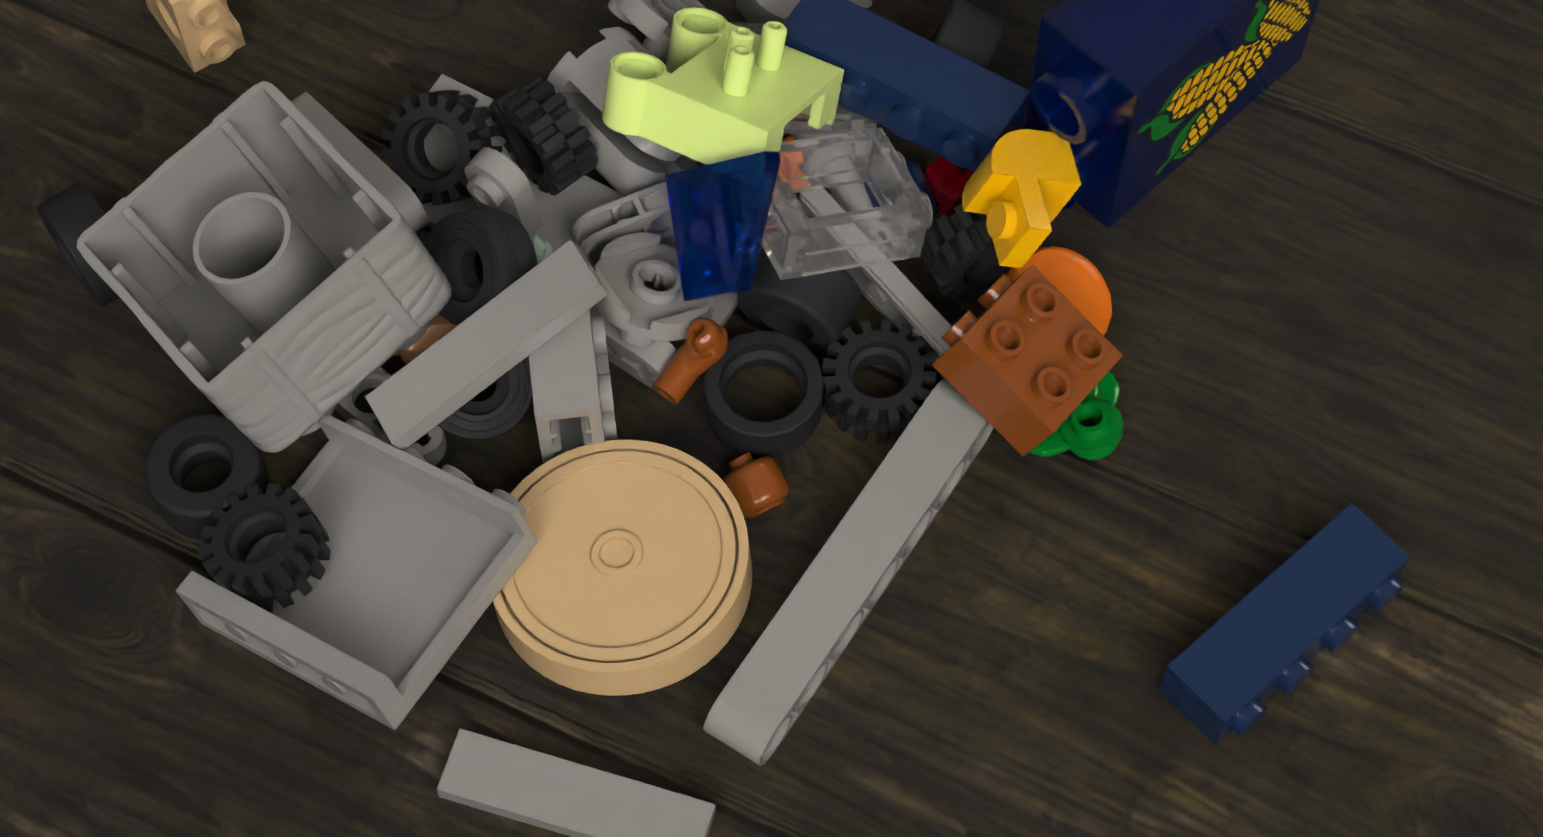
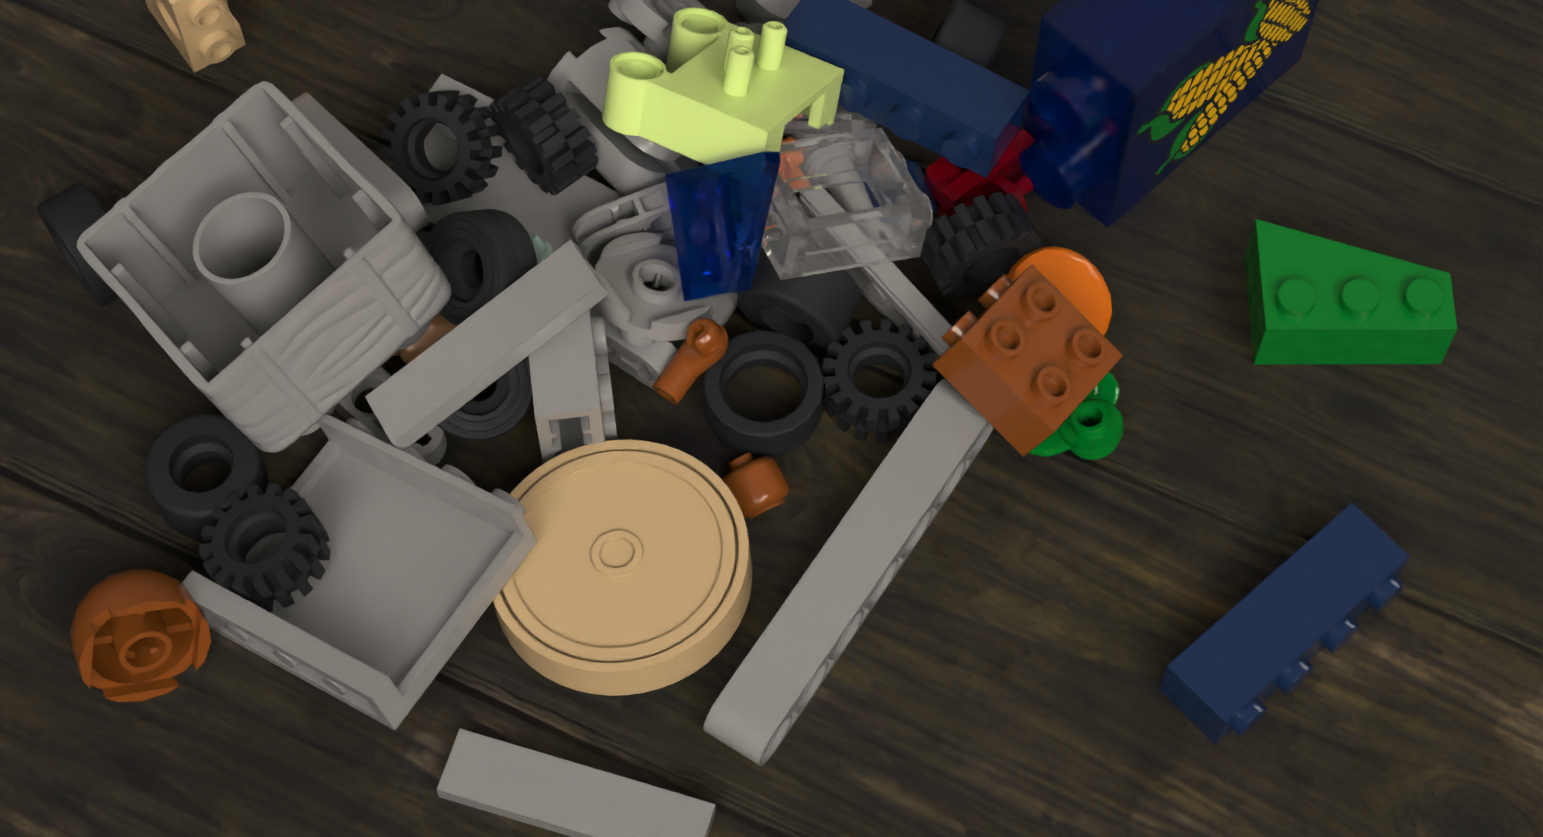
light grey plate [465,147,542,237] -> none
yellow brick [962,129,1082,268] -> none
none -> dark orange cylinder [70,569,211,702]
none -> green wedge [1244,219,1457,365]

